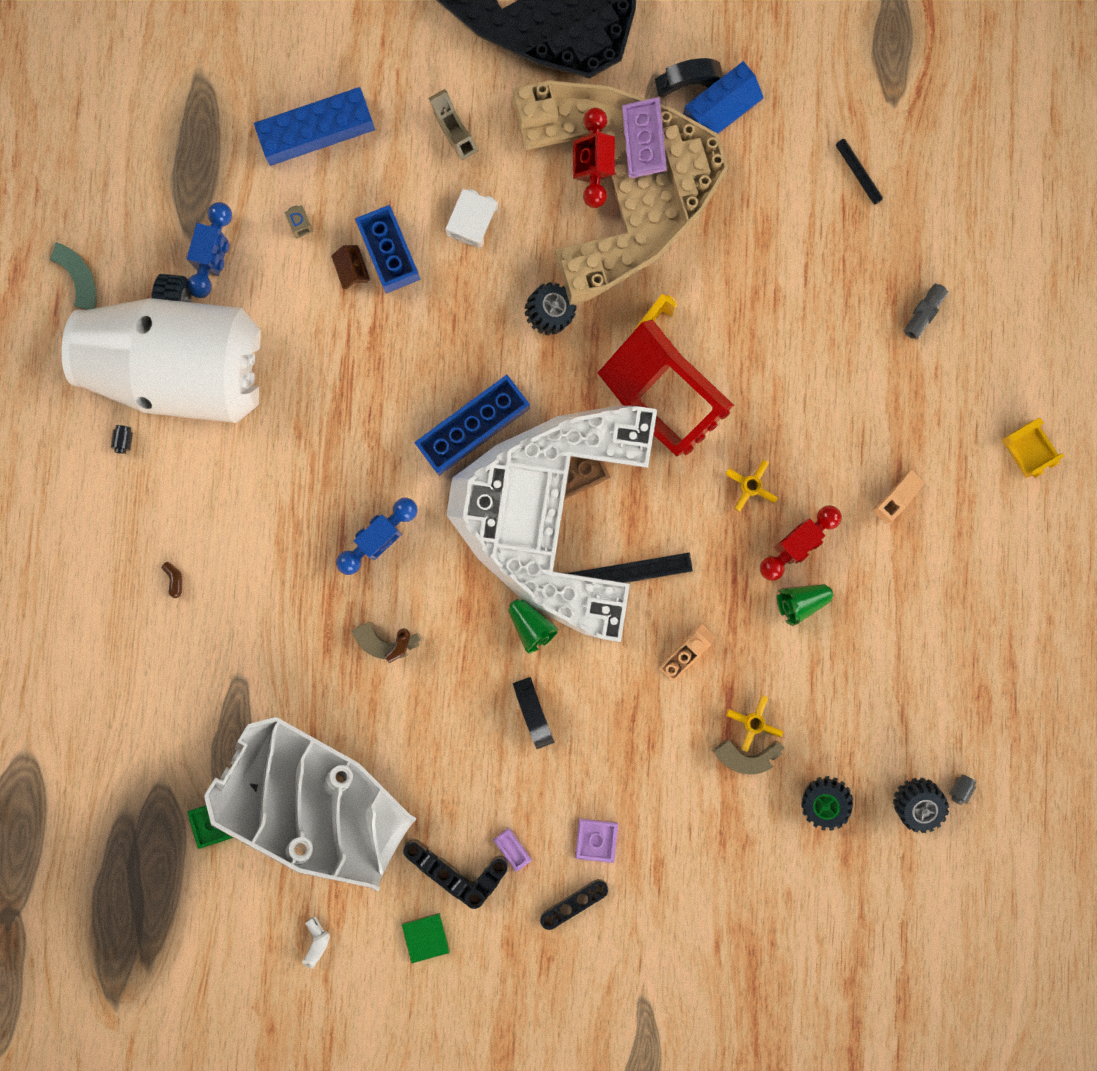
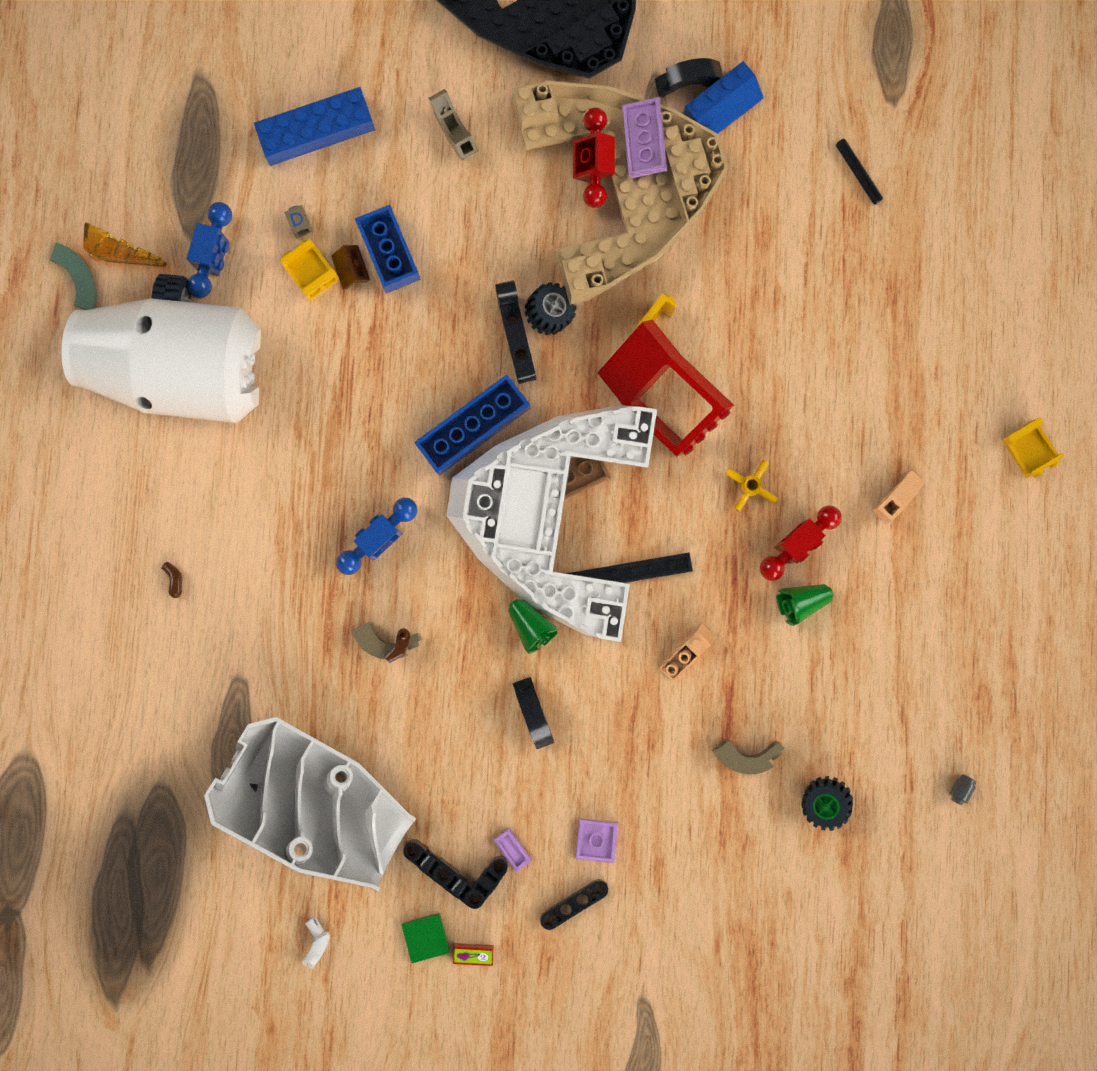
black brick [111,425,133,454] -> none
green tile [187,805,234,849] -> none
white panel [445,189,498,249] -> none
yellow bar [726,695,783,752] -> none
black wheel [893,777,949,833] -> none
dark grey piece [903,283,948,340] -> none
none -> clear yellow wedge [83,222,167,267]
none -> yellow panel [280,239,339,301]
none -> slope [453,943,494,966]
none -> black beam [495,280,537,384]

